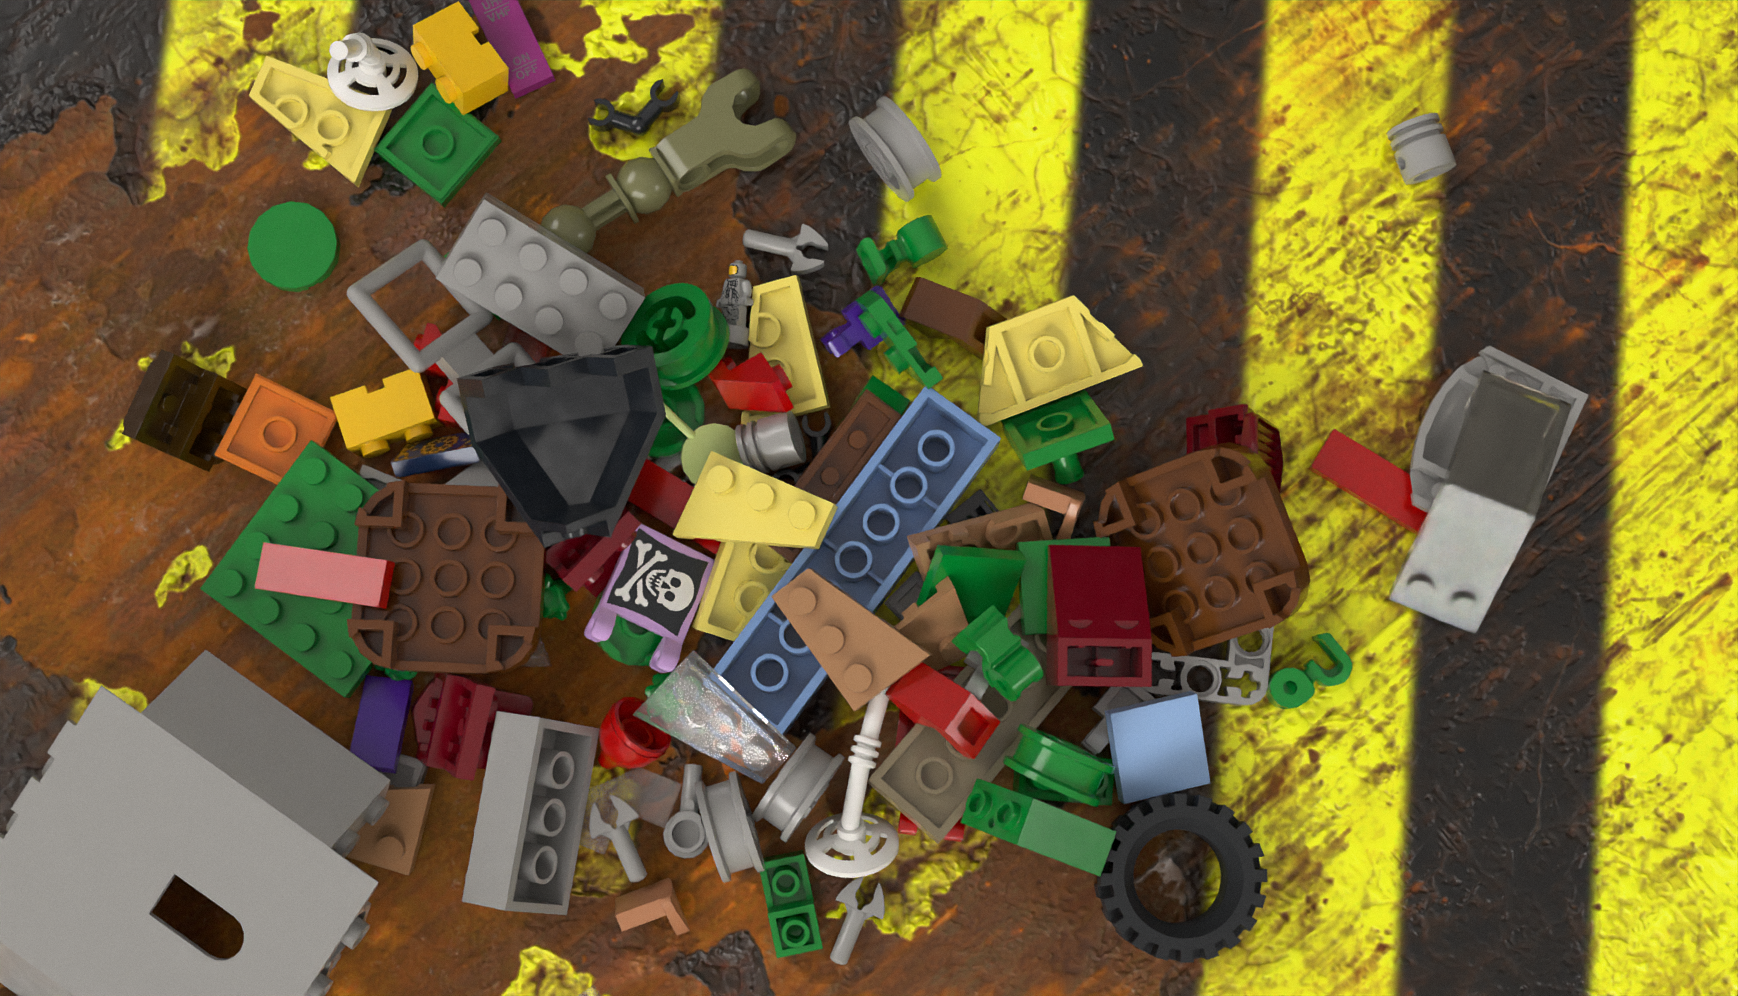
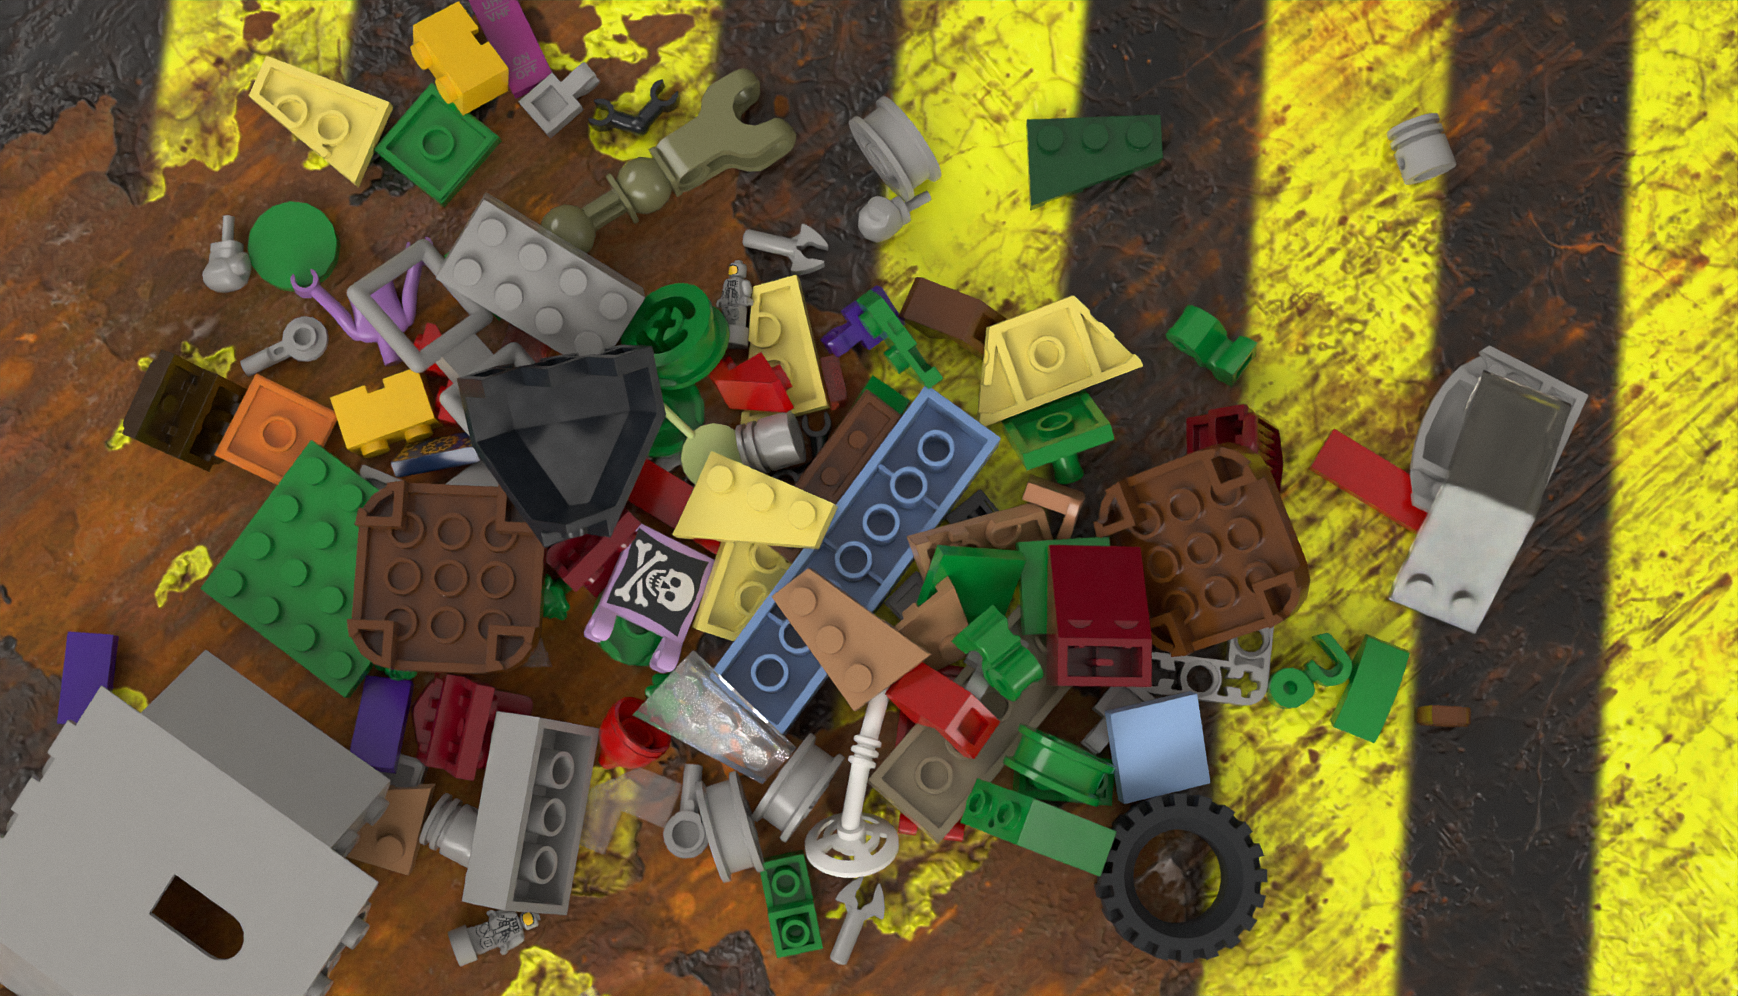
tile [255,542,395,609] -> none
white dish [327,33,418,111] -> none
light grey bar [589,795,647,883] -> none
nougat tile [615,878,690,936] -> none
green leg [856,215,948,287] -> none
none -> dark purple tile [57,632,119,724]
none -> light grey piece [202,215,251,293]
none -> light grey plate [240,316,329,377]
none -> medium lavender piece [290,237,433,367]
none -> light grey piece [419,793,479,868]
none -> light grey piece [448,910,541,967]
none -> light grey plate [518,62,600,139]
none -> clear red tile [820,355,848,410]
none -> light grey piece [858,190,932,243]
none -> dark green wing [1026,115,1163,211]
none -> green leg [1165,305,1258,388]
none -> green slope [1330,634,1410,743]
none -> reddish brown tile [1417,705,1471,727]

